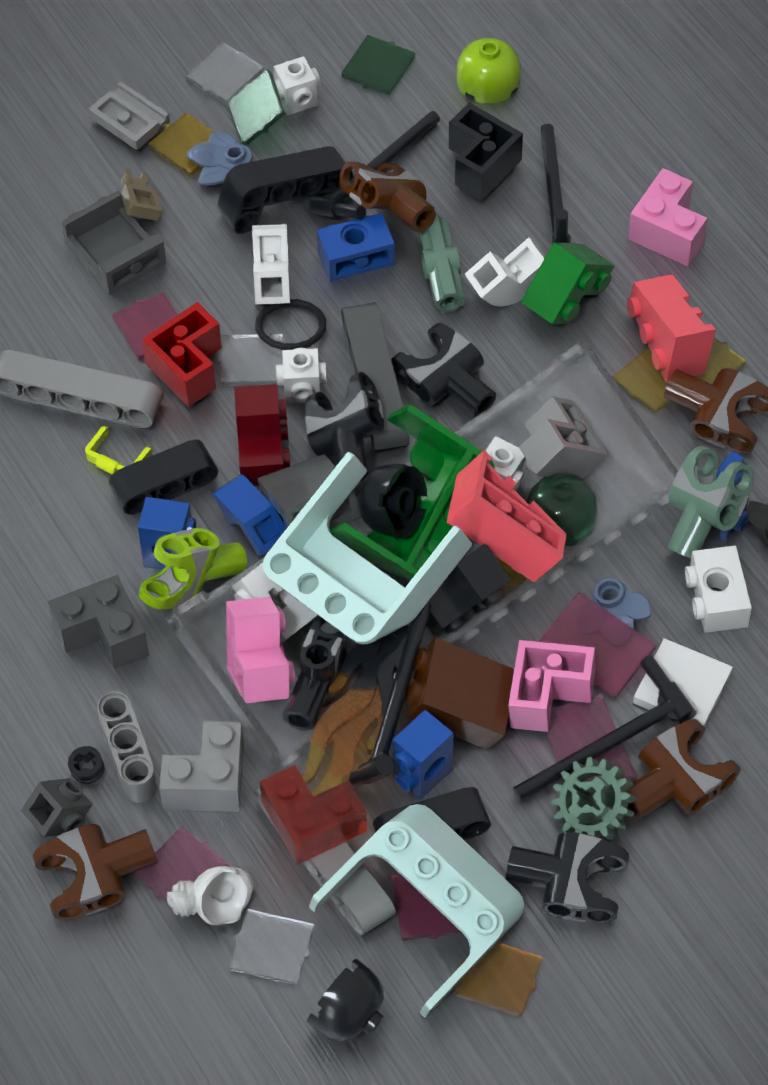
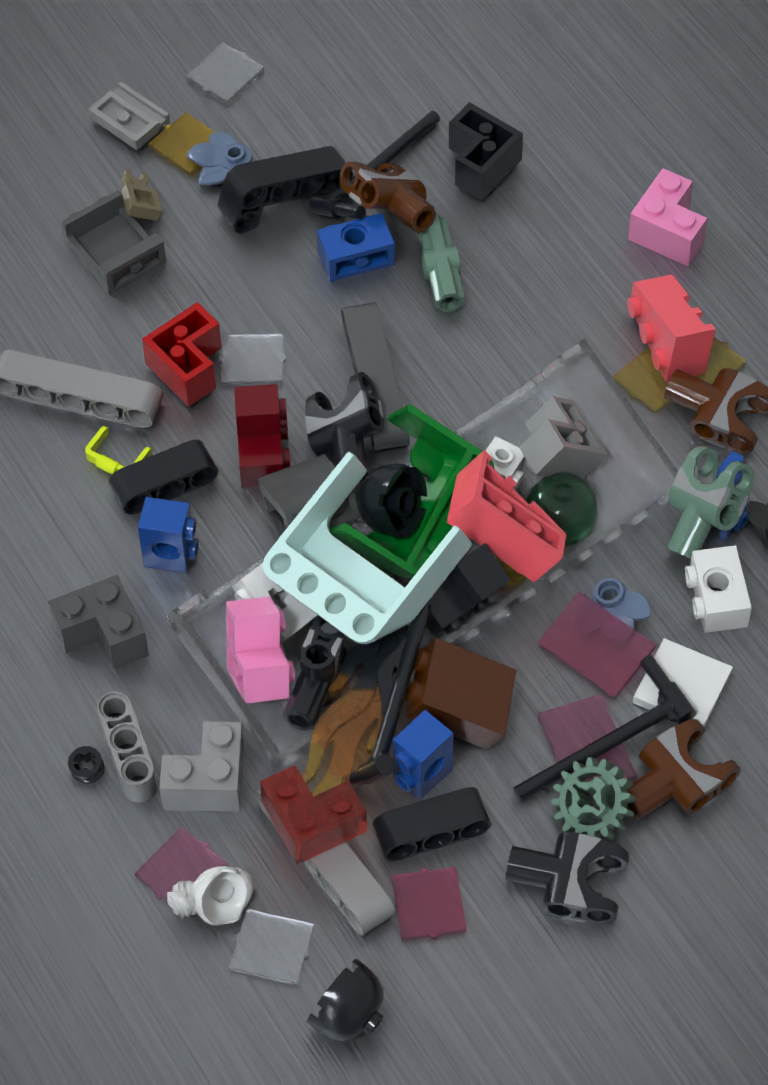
dark grey brick [20,778,93,837] -> none
reddish brown connector [32,824,158,920] -> none
clear pink piece [112,292,178,361] -> none
lime connector [138,528,248,610] -> none
blue slope [212,474,286,555] -> none
clear green piece [228,70,286,146] -> none
white brick [252,224,290,305] -> none
black piece [255,299,326,350] -> none
white brick [270,56,321,116] -> none
white brick [276,348,327,404] -> none
light aqua windscreen [309,804,524,1018] -> none
clear green piece [341,35,415,95] -> none
black connector [391,323,496,417] -> none
clear orange piece [455,942,542,1017] -> none
lime cylinder [456,38,521,103] -> none
white brick [465,237,546,307] -> none
bright pink brick [508,640,596,732] -> none
green brick [521,242,615,324] -> none
black bar [540,124,571,245] -> none

